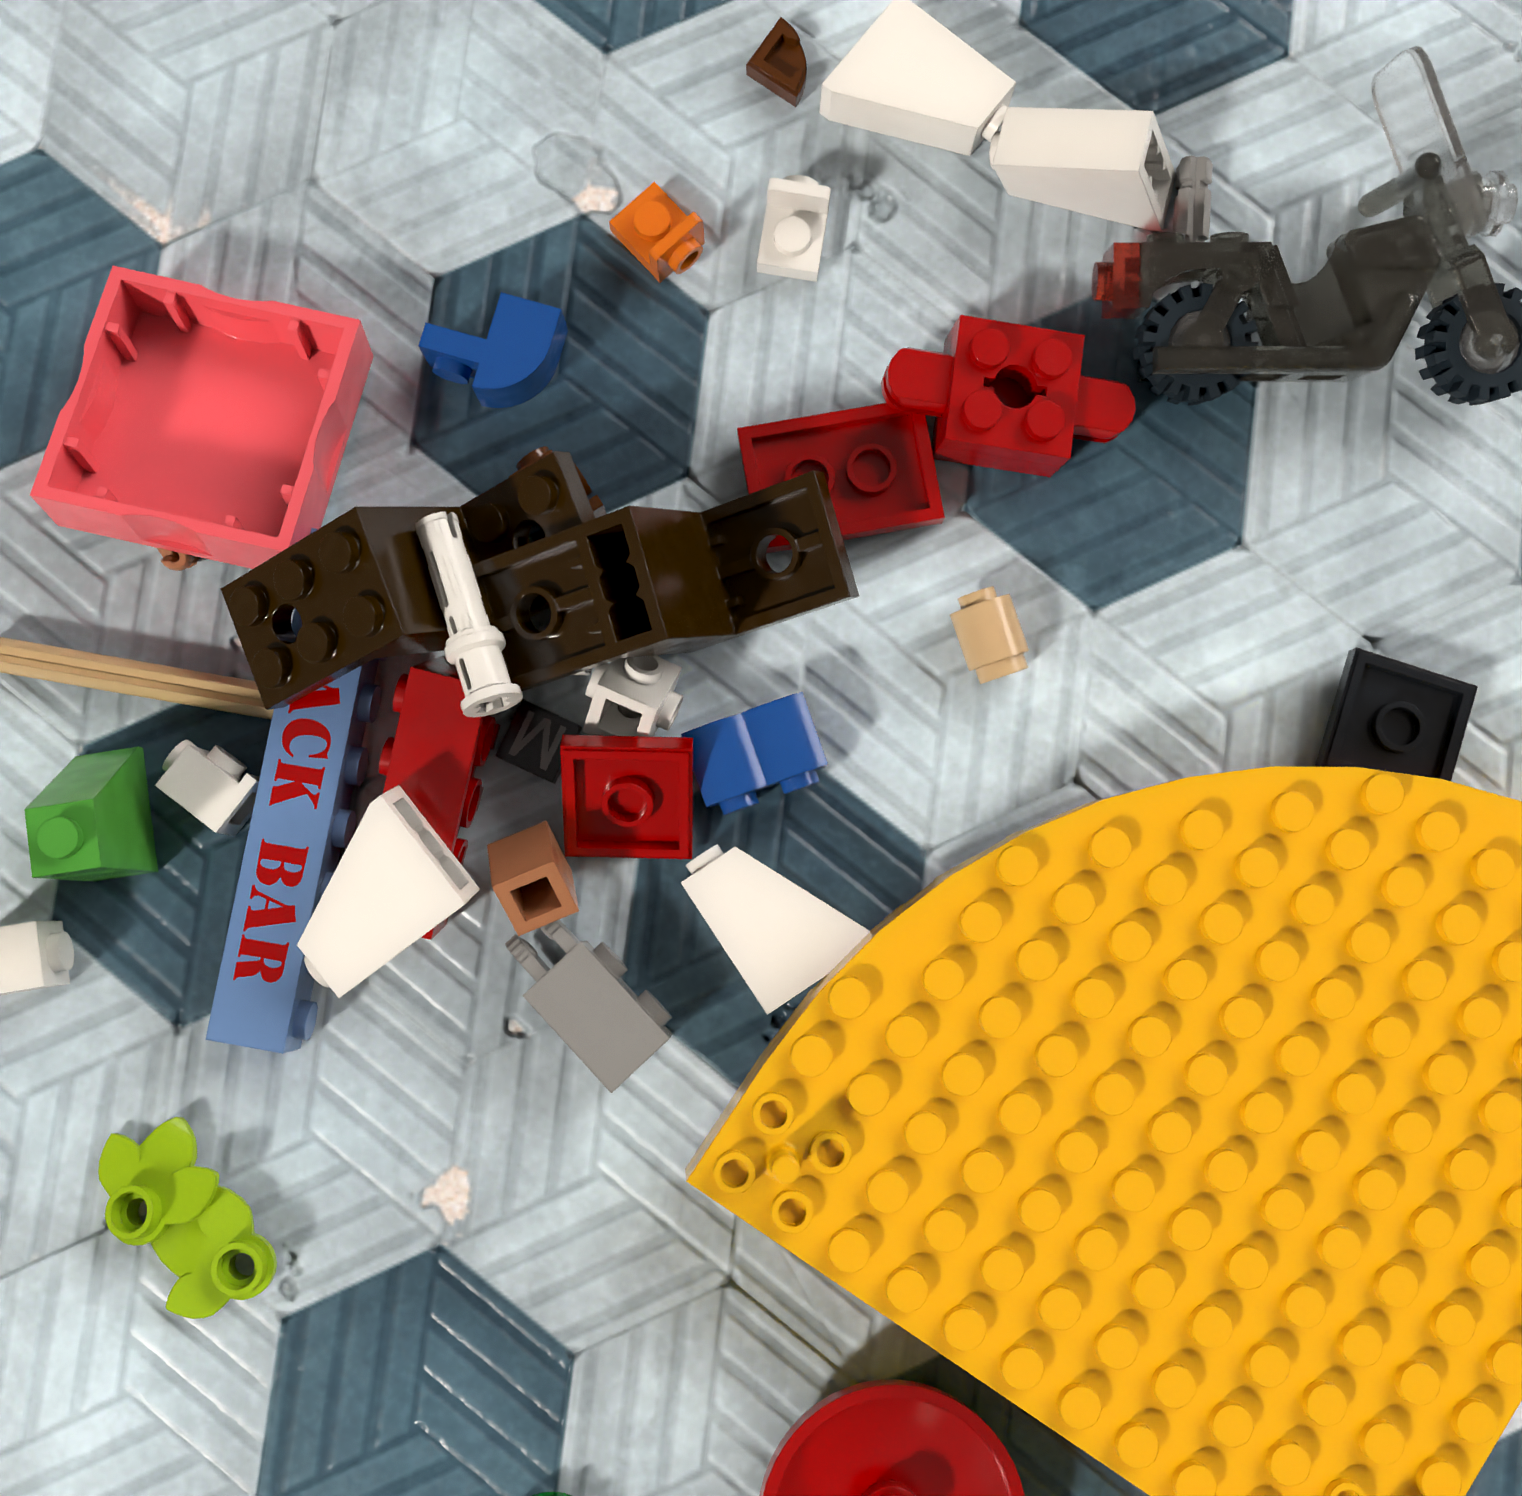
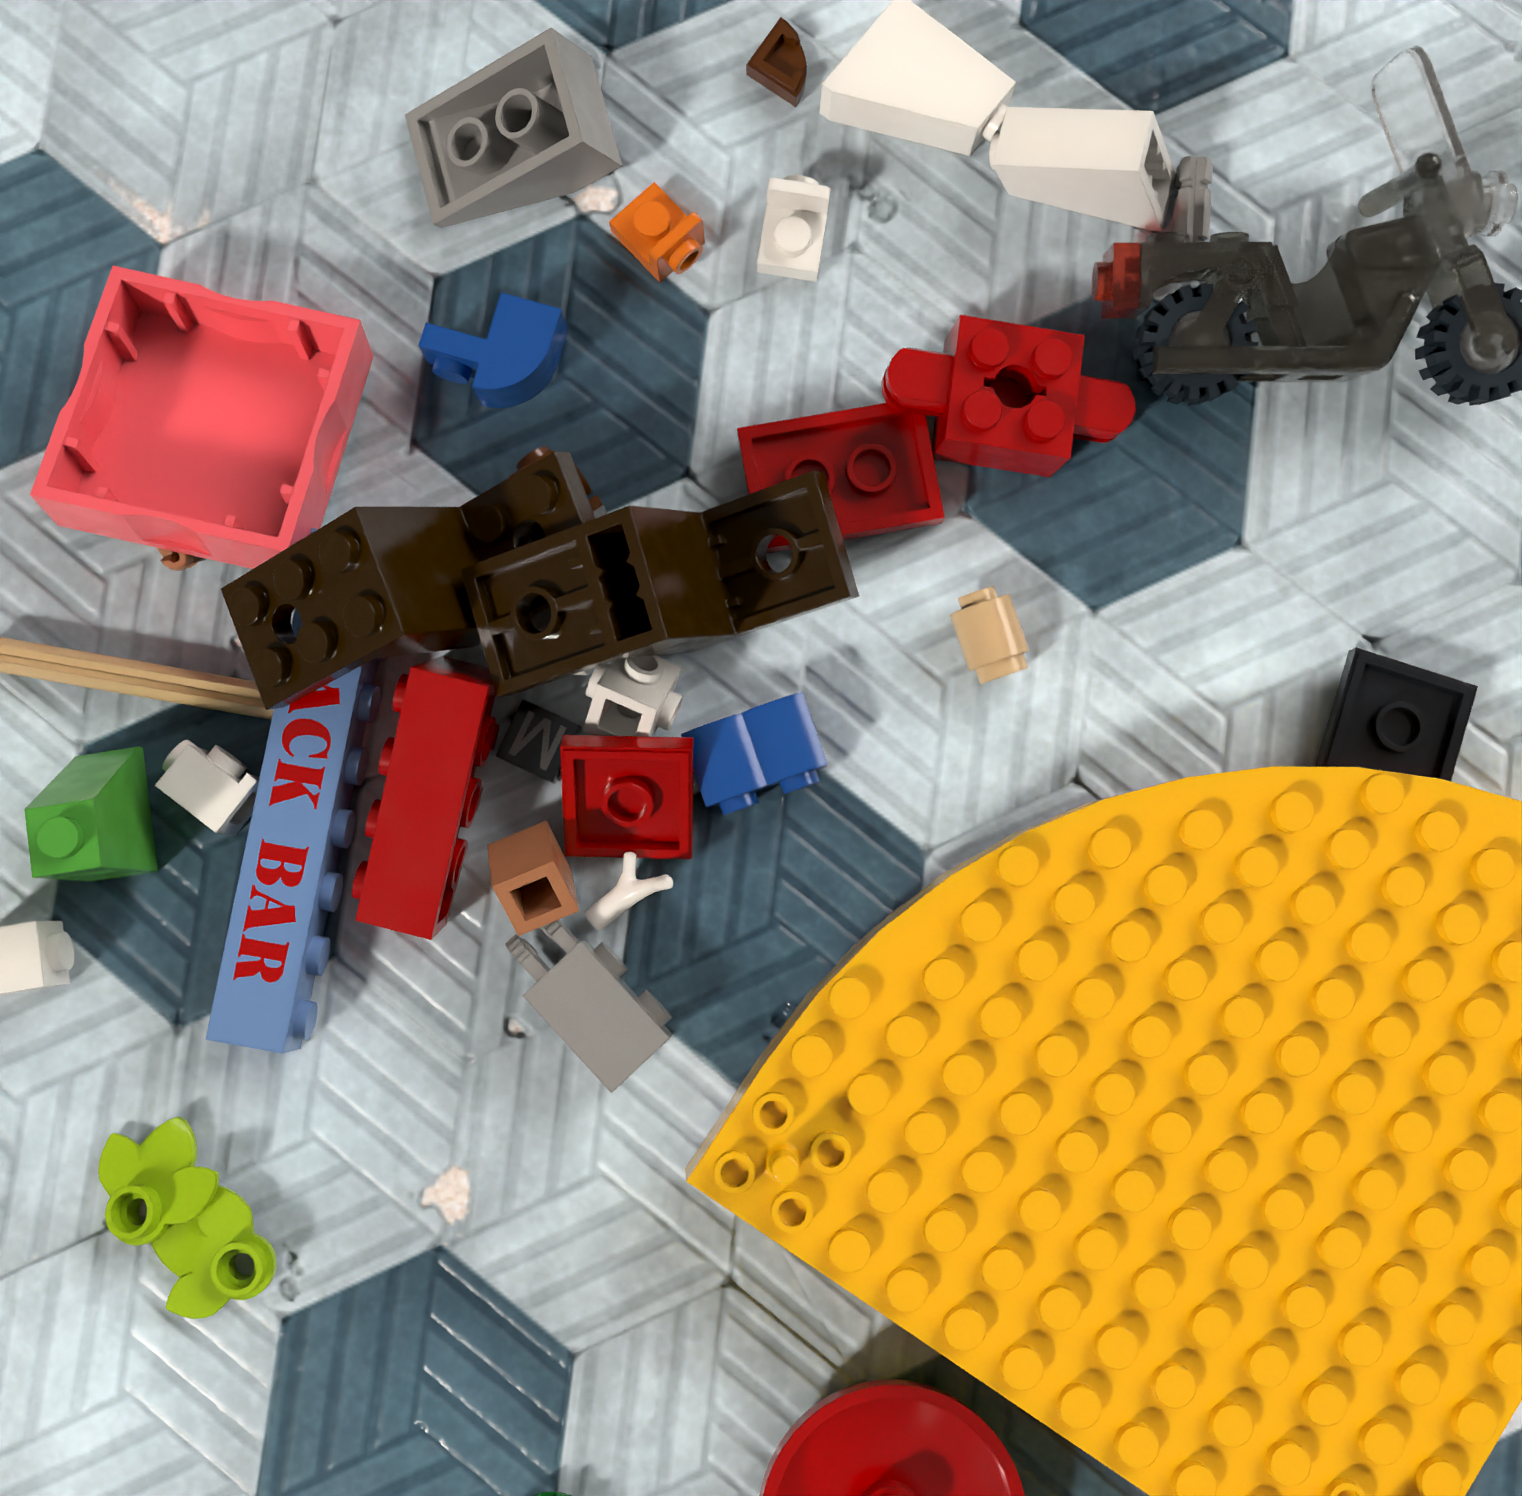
white slope [297,785,480,998] -> none
white pin [415,512,523,717] -> none
white slope [681,844,870,1015] -> none
none -> light grey slope [405,28,622,228]
none -> white bar [585,852,673,931]

